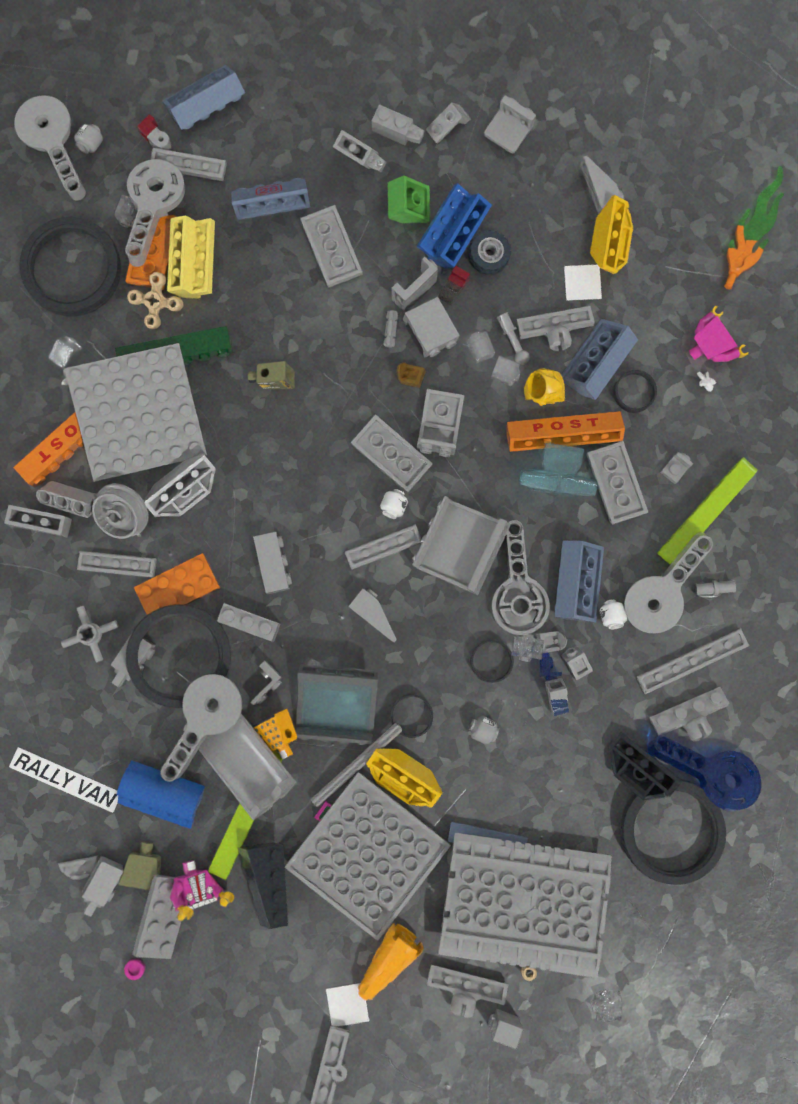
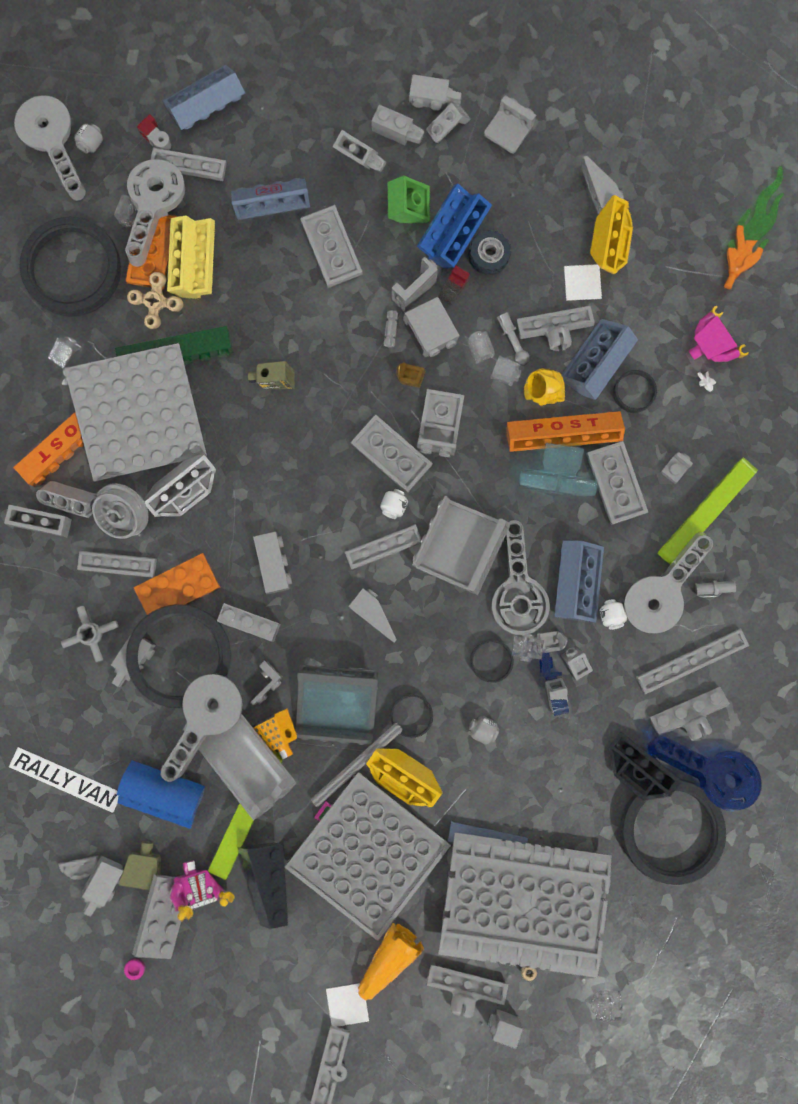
none -> light grey hinge [409,75,462,110]

